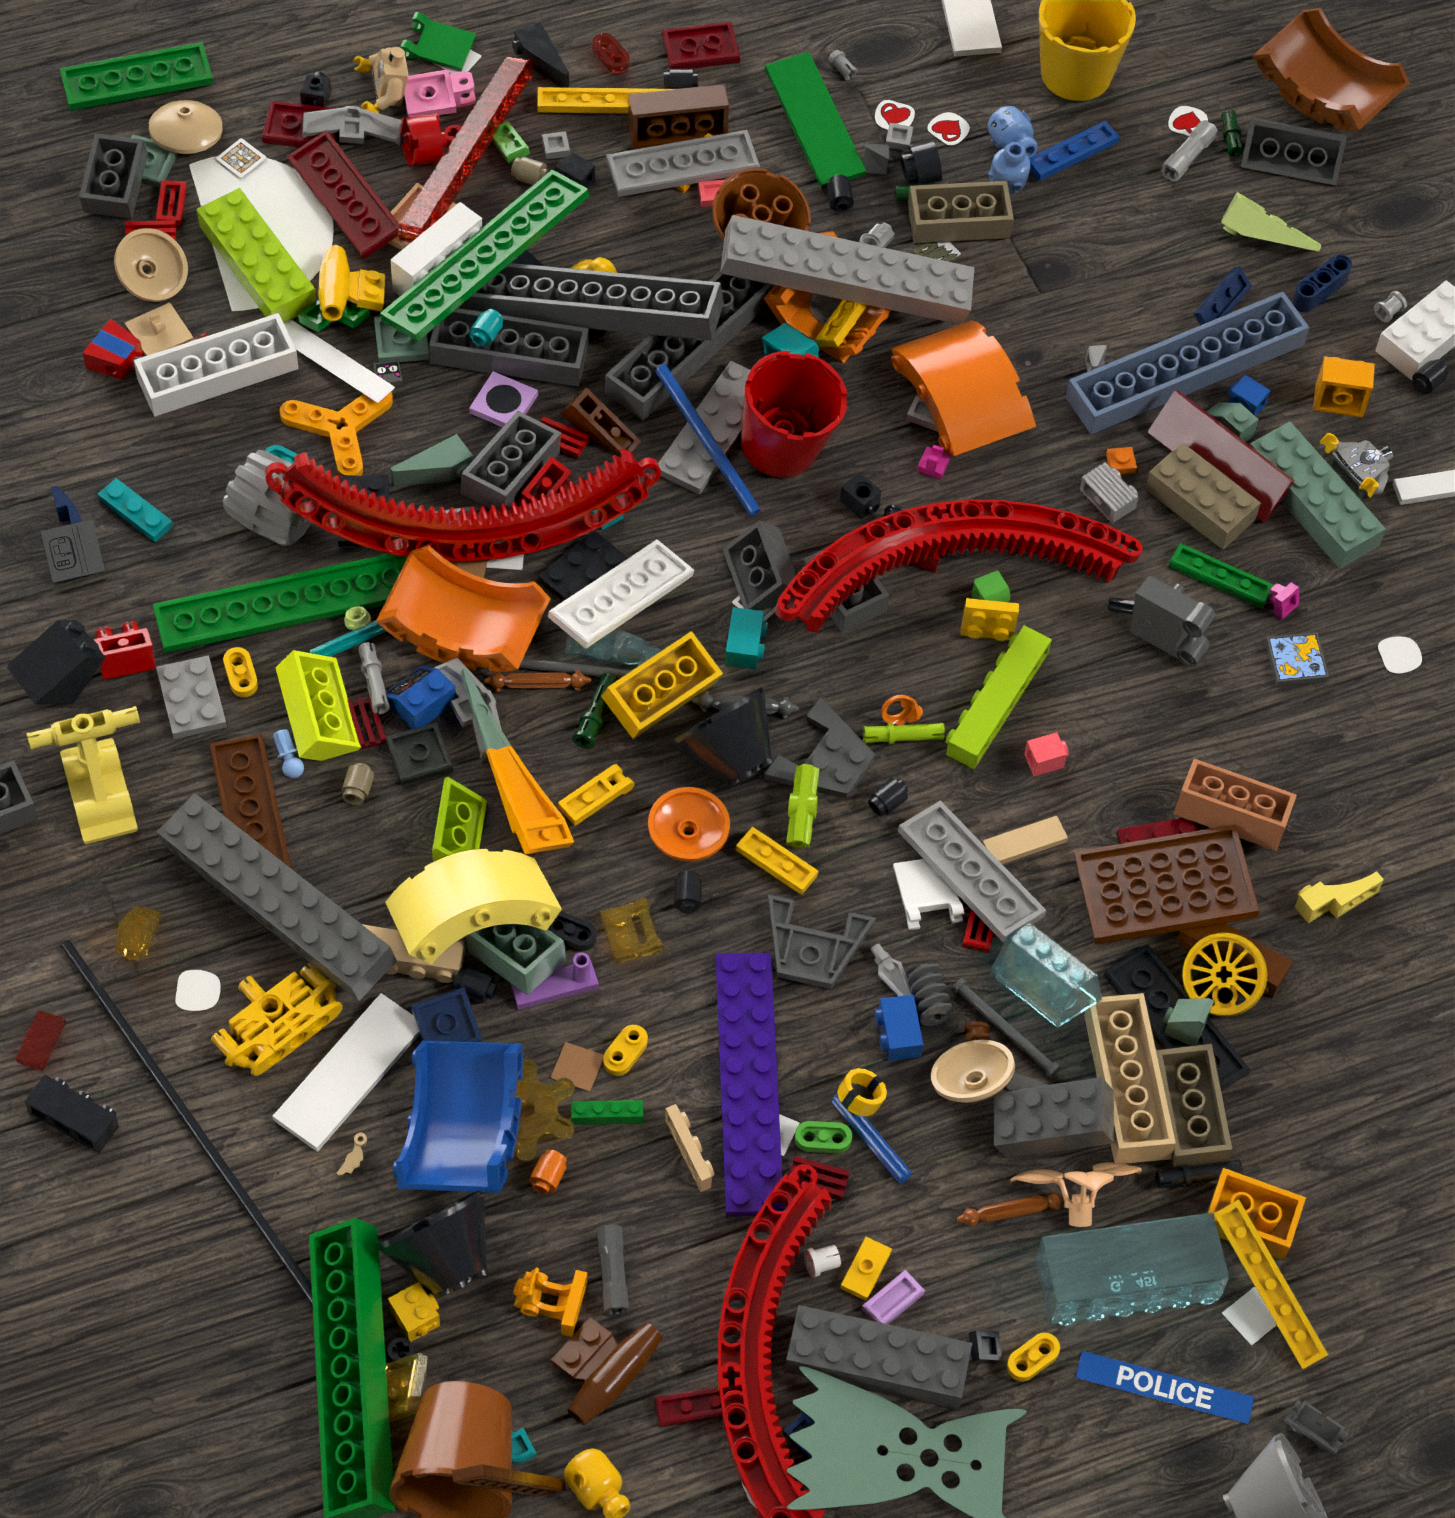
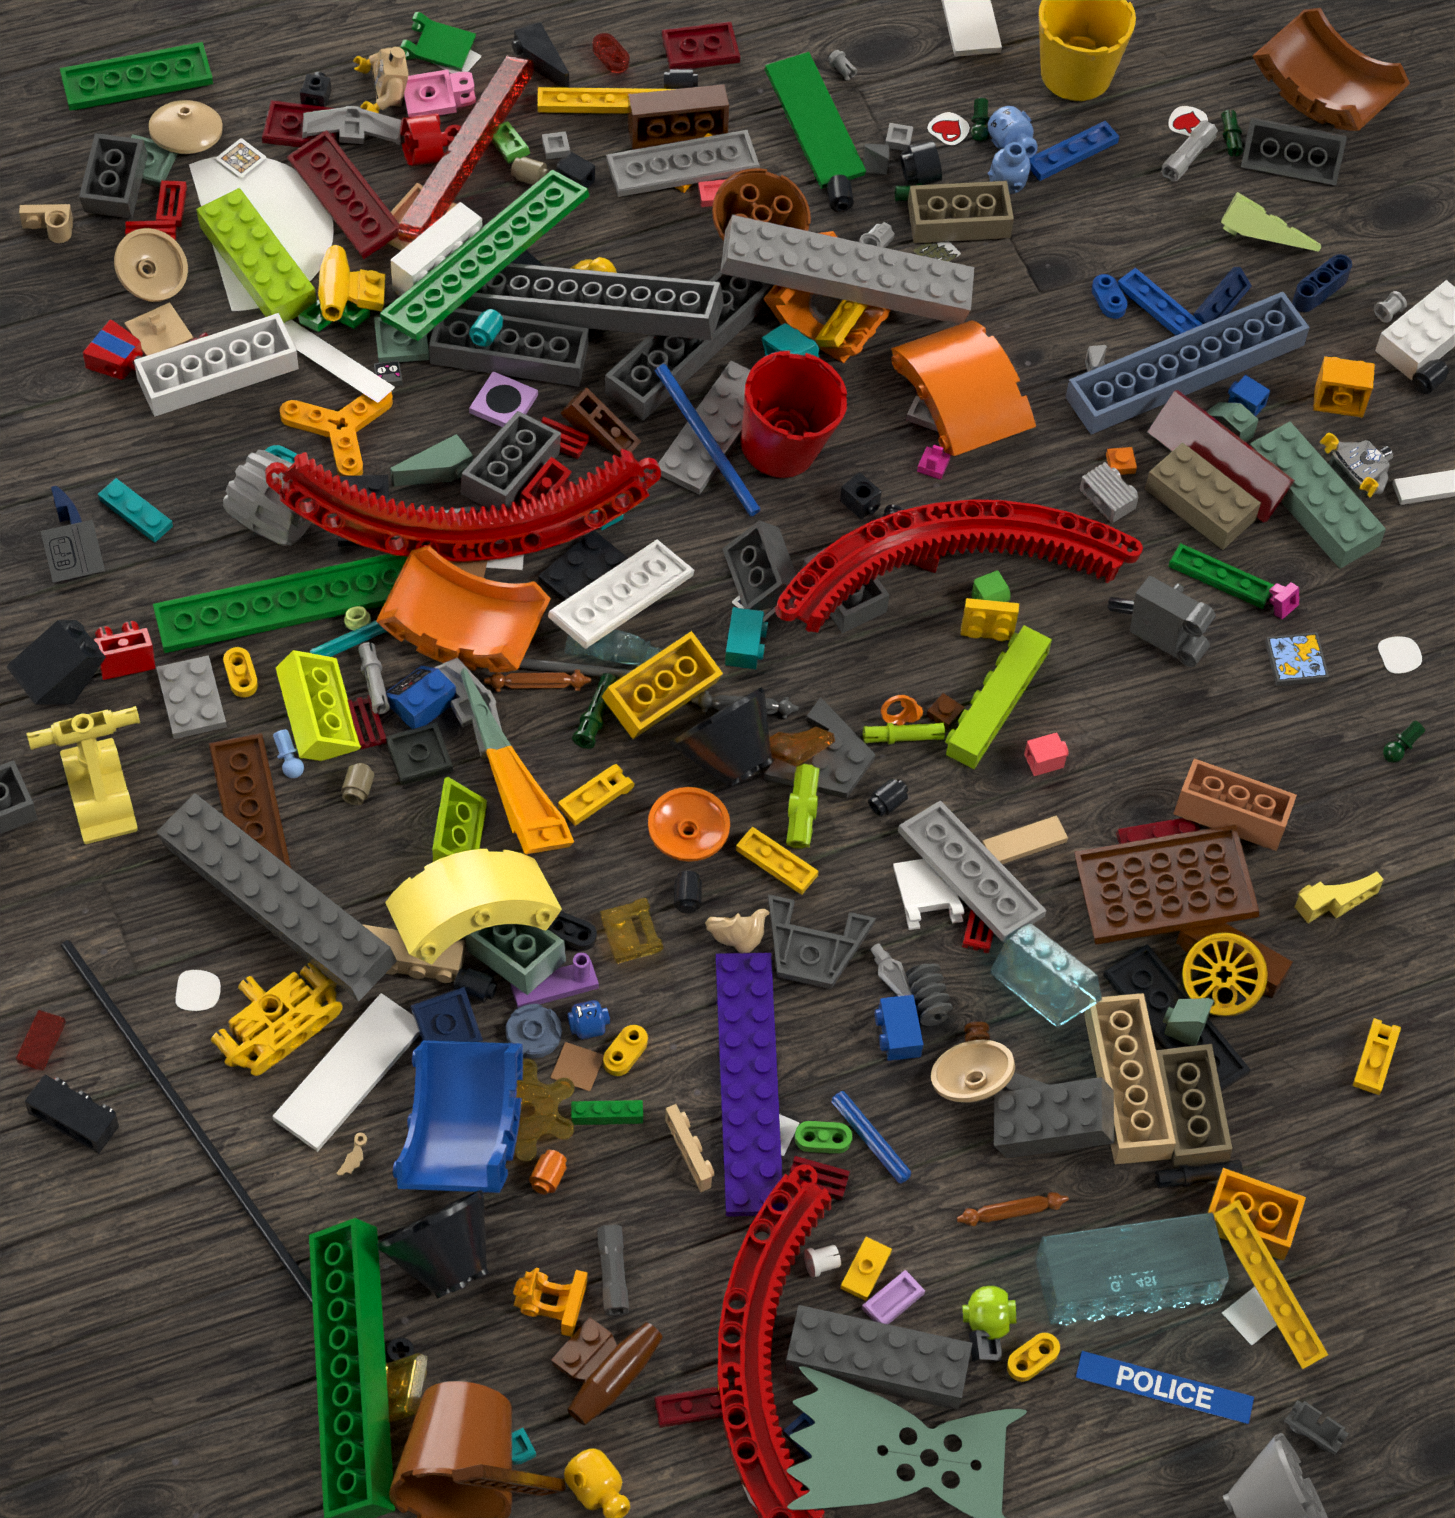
clear yellow slope [115,906,162,960] -> none
yellow head [388,1282,440,1342] -> none
yellow piece [837,1068,887,1117] -> none
sticker [875,100,915,130] -> none
dark grey bar [951,978,1061,1079] -> none
light nougat plant [1011,1162,1142,1227] -> none
none -> tan plate [19,204,73,243]
none -> sand blue tile [505,1004,562,1059]
none -> blue head [567,1000,610,1040]
none -> tan hair [705,909,770,953]
none -> clear orange tile [770,727,835,767]
none -> reddish brown plate [927,693,964,730]
none -> lime plant [963,1286,1016,1340]
none -> dark green axle [971,97,990,142]
none -> blue plate [1092,274,1127,319]
none -> blue plate [1118,268,1203,336]
none -> yellow plate [1352,1018,1401,1095]
none -> dark green axle [1383,720,1425,763]

